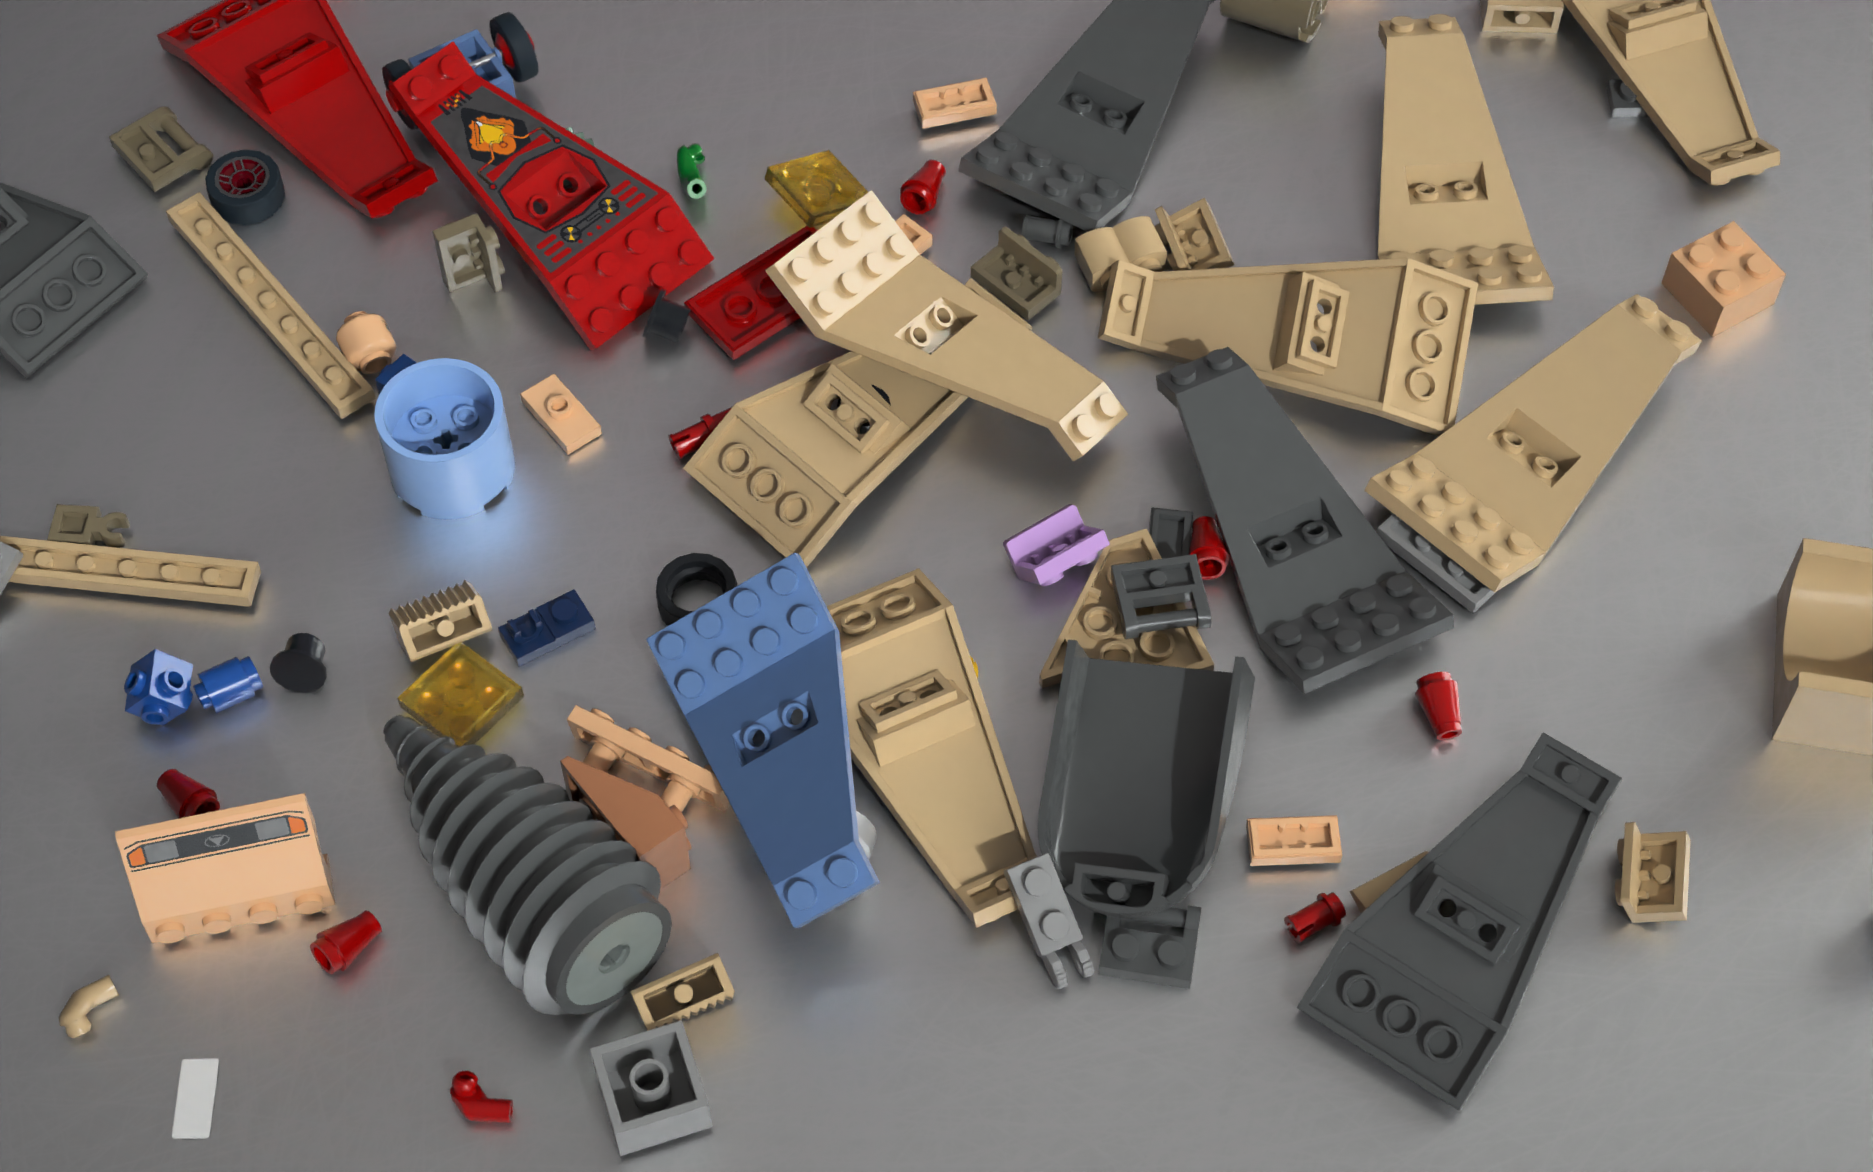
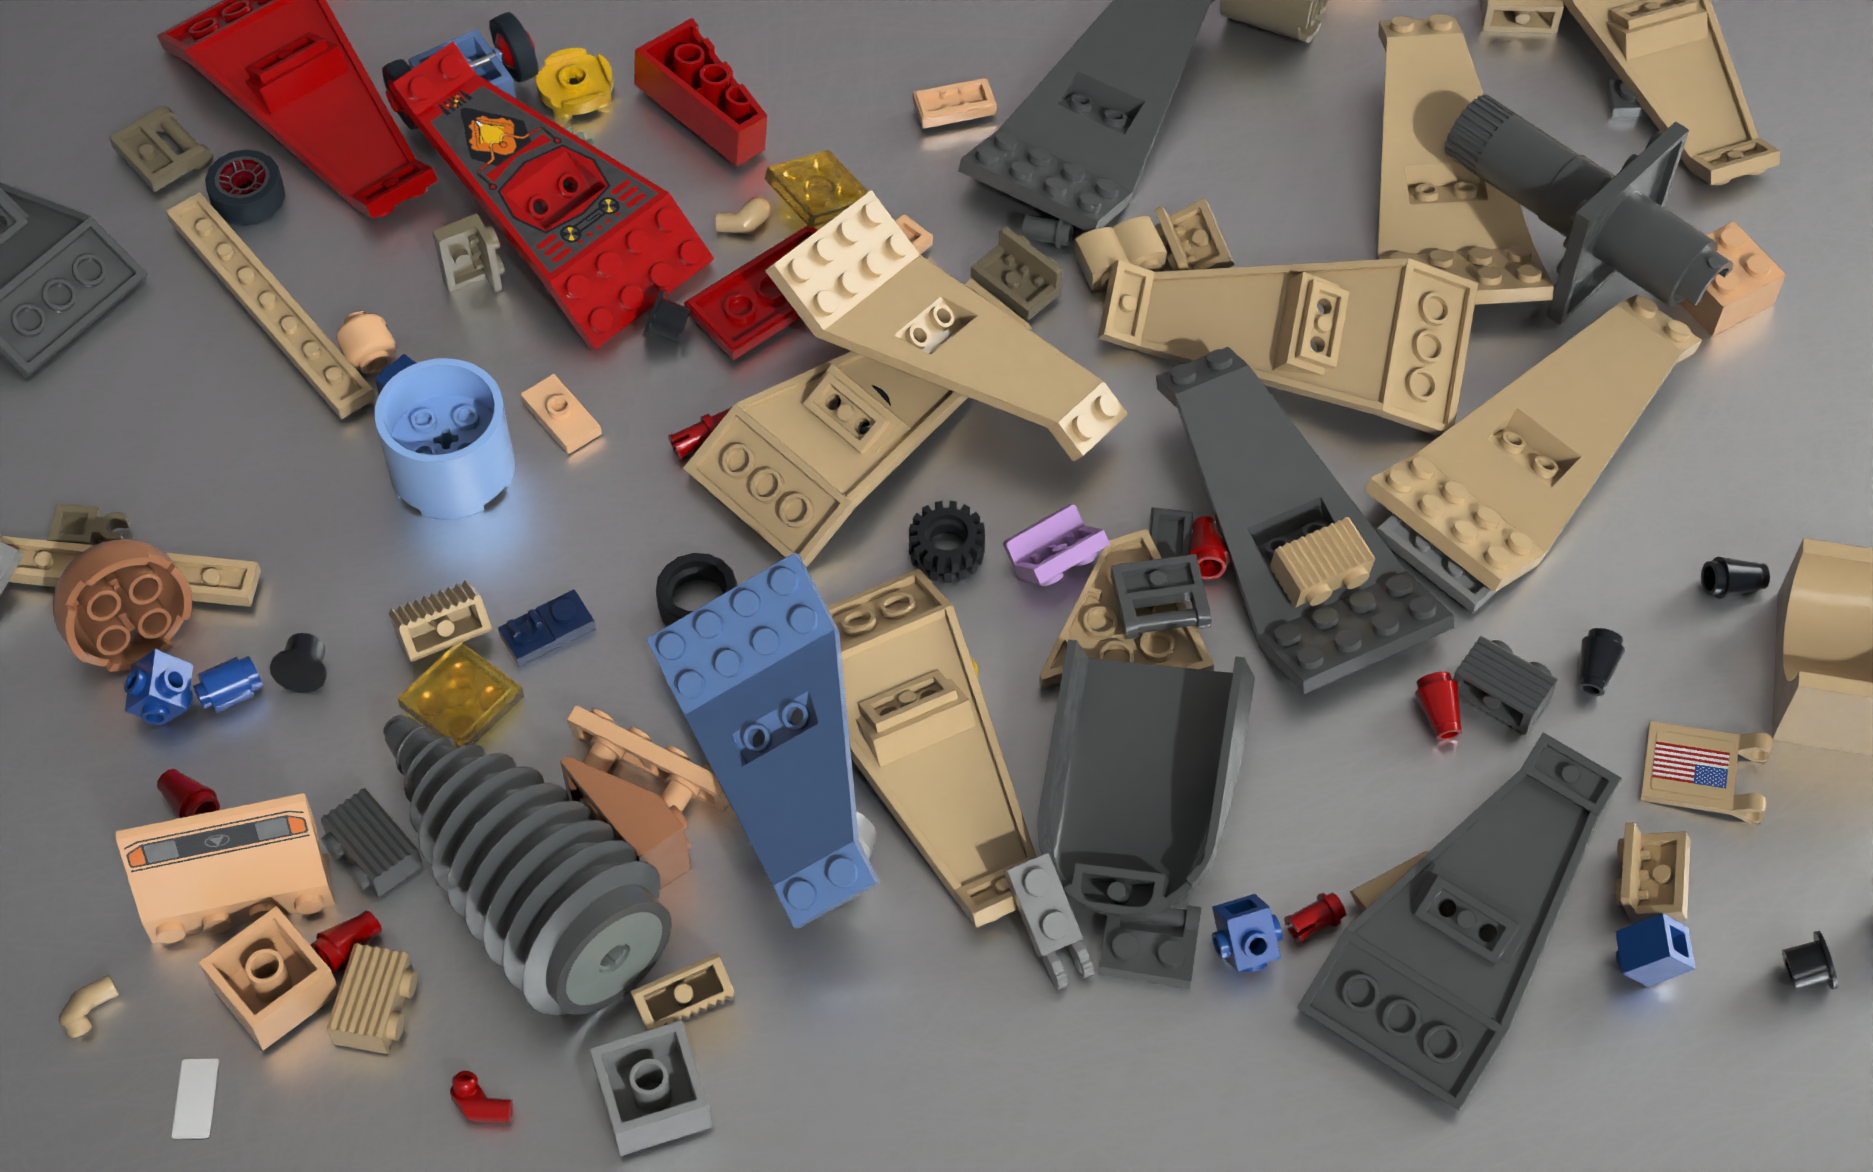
green arm [677,143,706,199] -> none
red cone [900,160,946,215] -> none
light nougat plate [1246,815,1342,866] -> none
none -> nougat cylinder [53,539,192,671]
none -> light nougat brick [198,906,339,1051]
none -> dark grey brick [321,788,423,898]
none -> tan brick [326,943,418,1054]
none -> yellow plate [536,47,614,118]
none -> red wedge [634,18,767,167]
none -> tan arm [716,197,771,234]
none -> black tyre [909,501,985,583]
none -> blue brick [1212,894,1283,972]
none -> tan brick [1270,517,1375,607]
none -> dark grey piece [1444,94,1733,325]
none -> dark grey brick [1453,636,1558,734]
none -> black cone [1578,628,1625,696]
none -> blue brick [1615,913,1696,987]
none -> tan flag [1640,721,1772,824]
none -> black cone [1701,557,1770,599]
none -> black piece [1782,930,1838,990]

